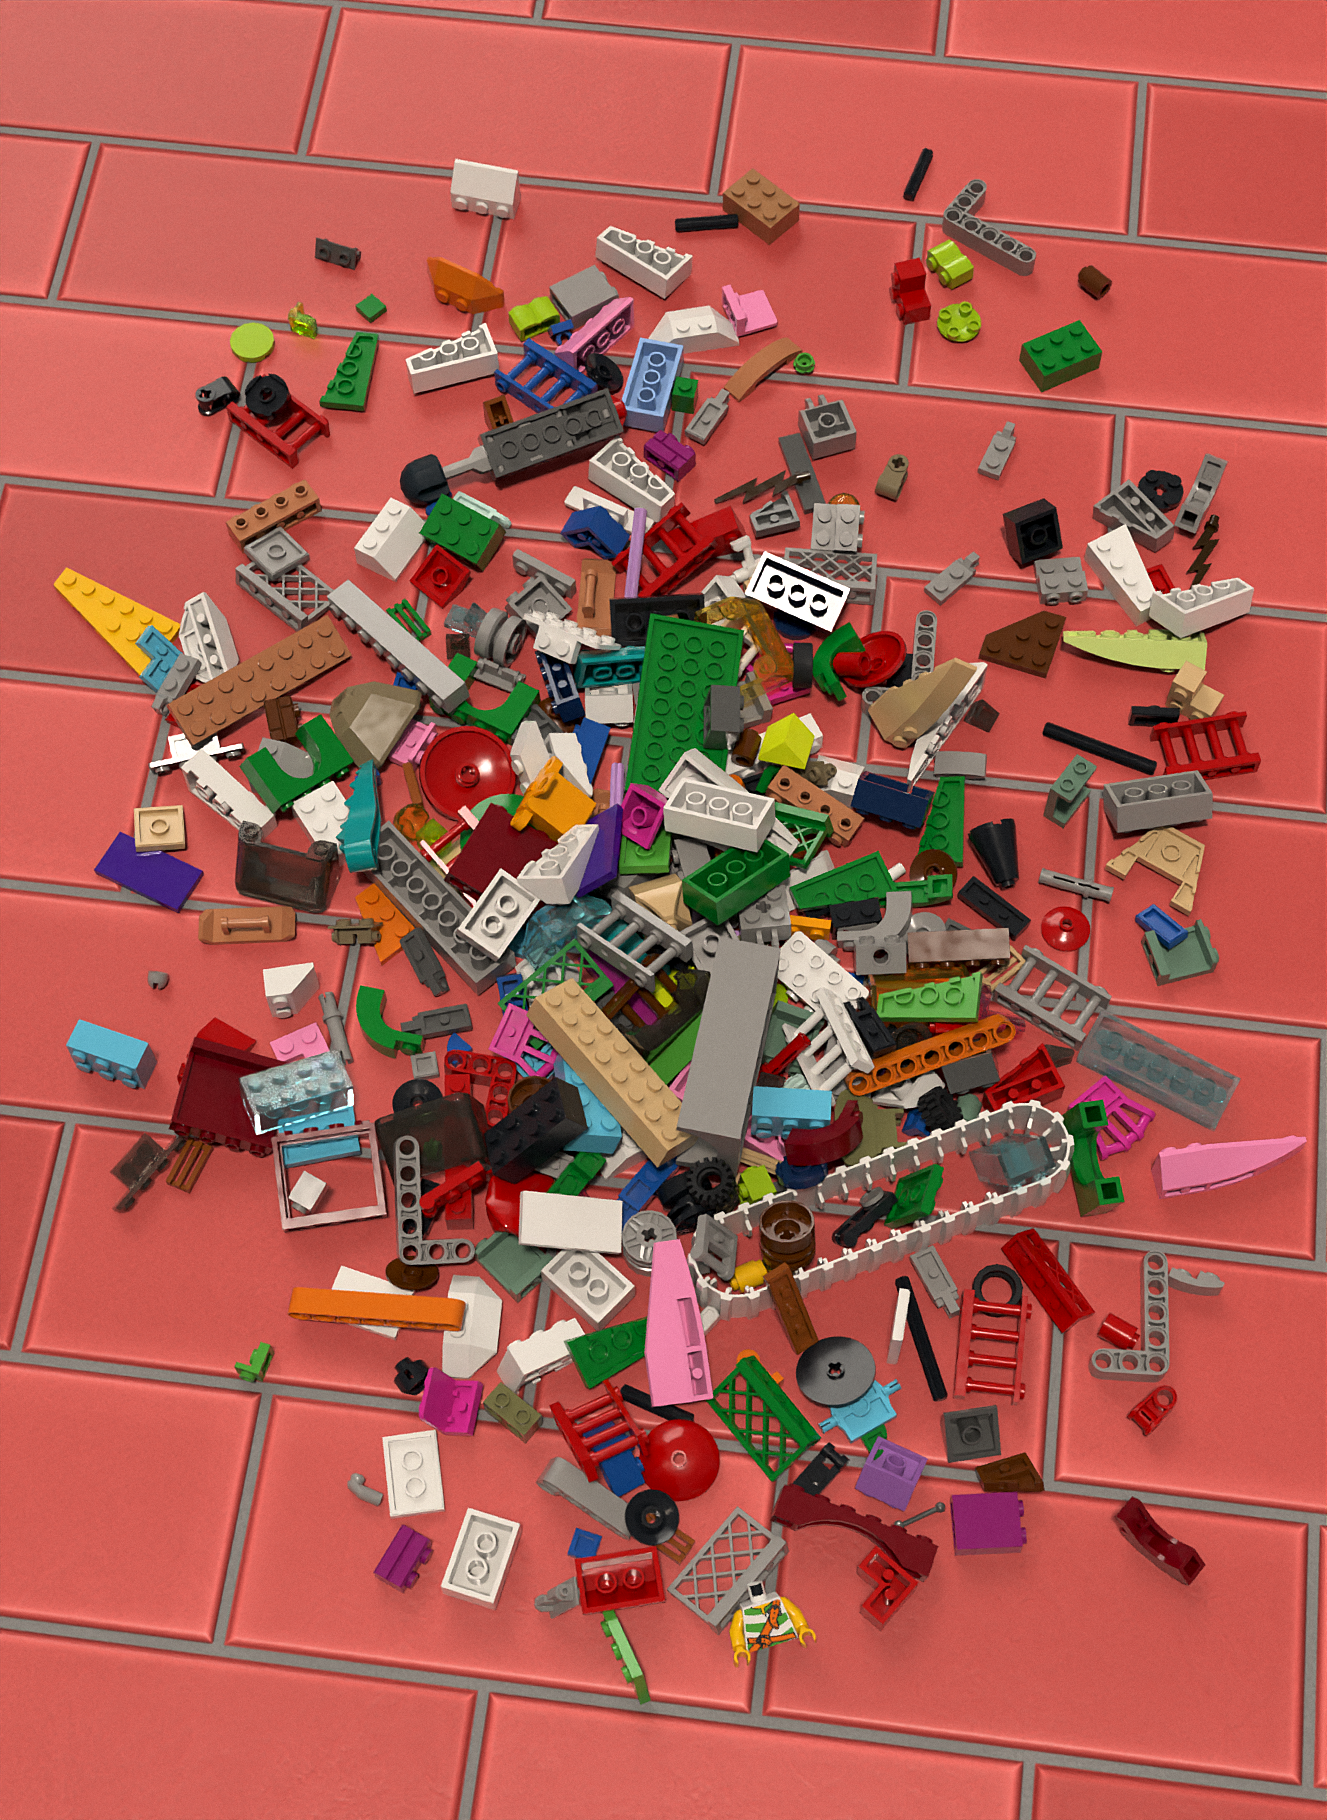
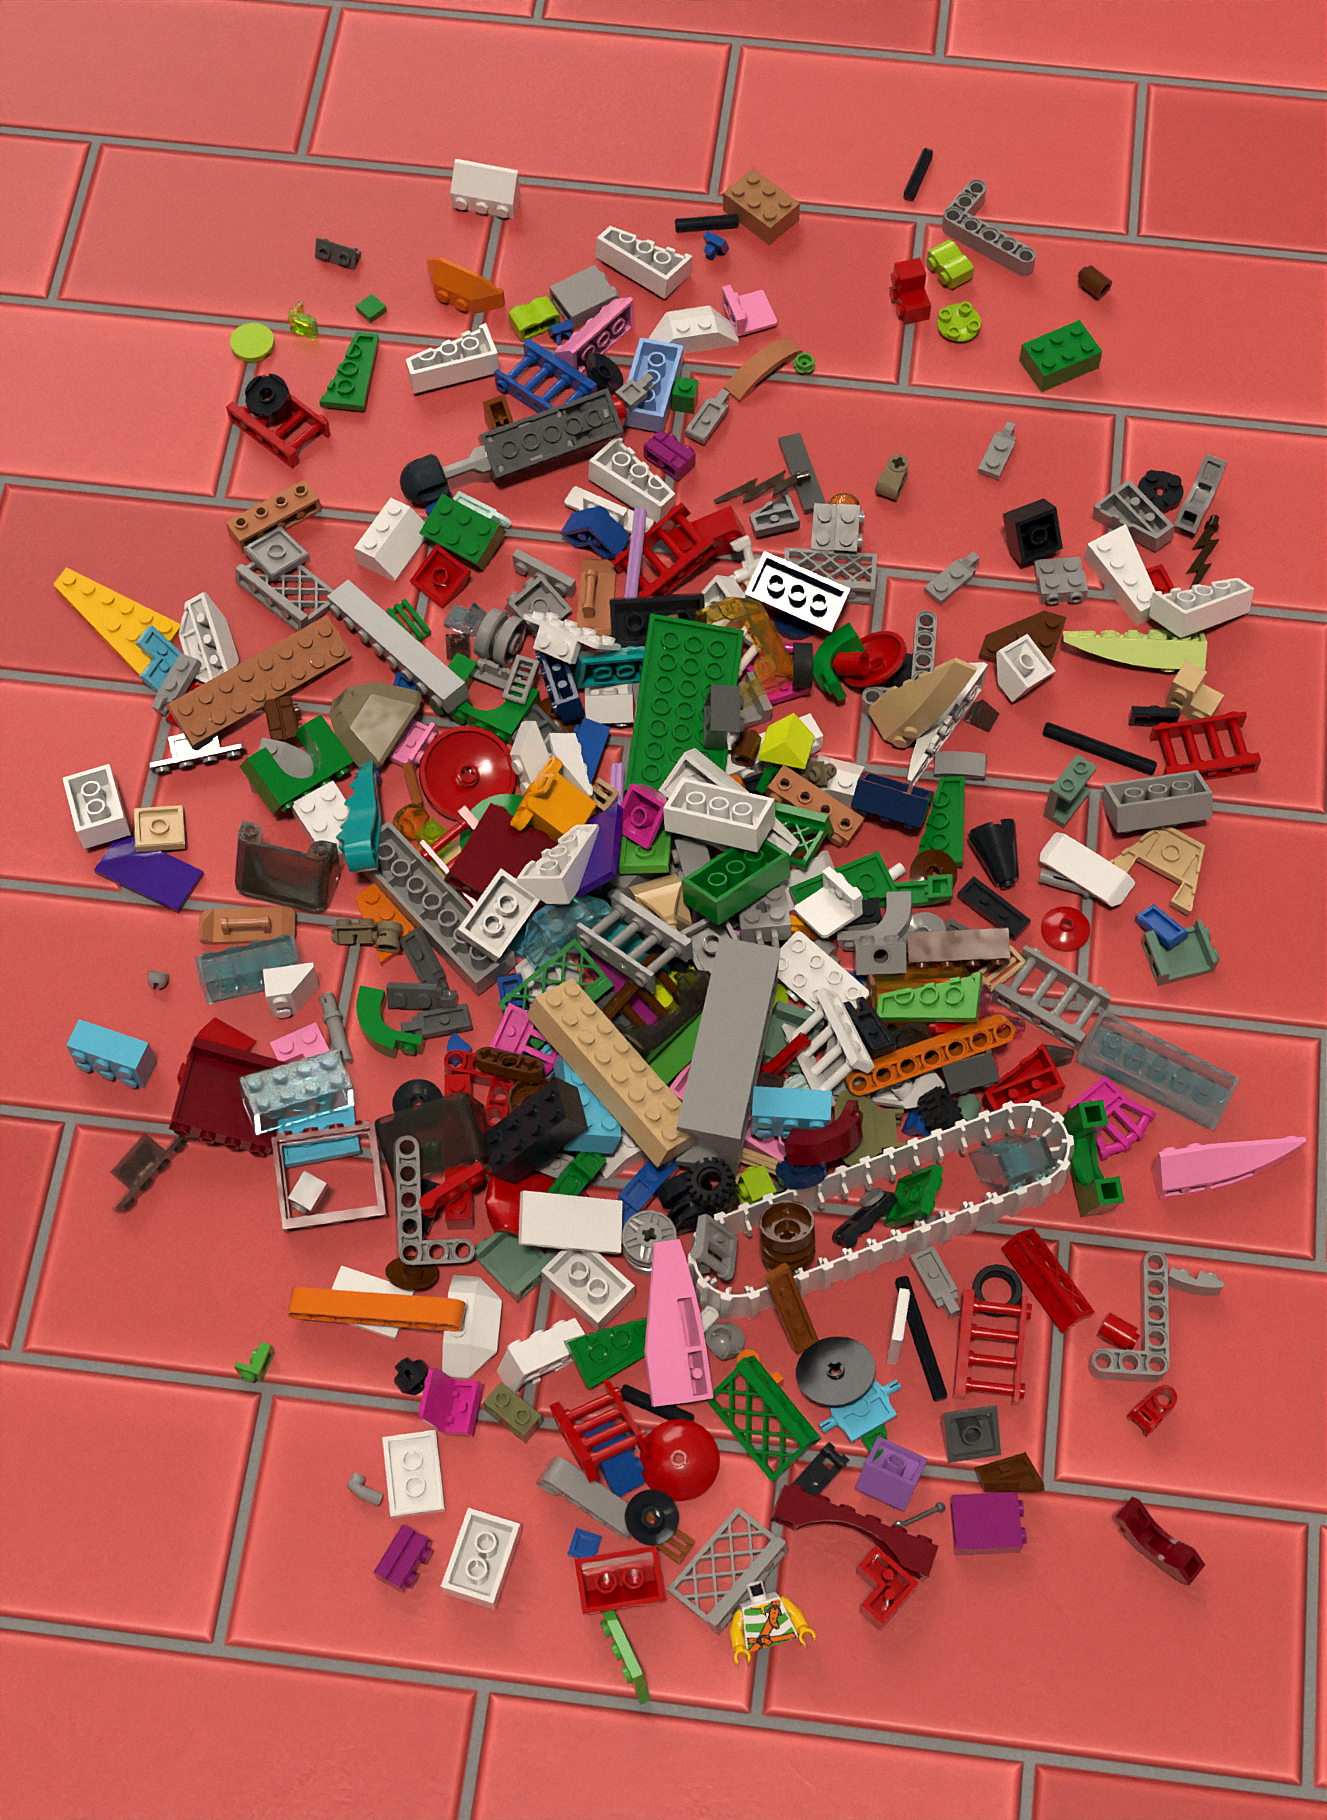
dark orange tile [166,1137,213,1193] -> none
white wedge [181,748,277,846] -> none
black piece [195,376,241,416] -> none
light grey tile [410,1051,439,1080] -> none
light grey hinge [534,1577,580,1619] -> none
yellow brick [728,1259,767,1294] -> none
light grey hinge [798,394,857,459] -> none
none -> white brick [63,764,131,849]
none -> clear light blue brick [195,935,302,1004]
none -> dark tan wheel [375,921,402,952]
none -> dark grey hinge [386,982,457,1010]
none -> reddish brown beam [475,1047,545,1083]
none -> light grey slope [502,654,540,706]
none -> tan tile [591,777,620,811]
none -> light grey plate [615,373,655,410]
none -> blue tile [703,230,729,260]
none -> light grey piece [705,1322,745,1360]
none -> white bracket [795,866,863,938]
none -> white slope [996,634,1056,702]
none -> white piece [1039,832,1135,907]

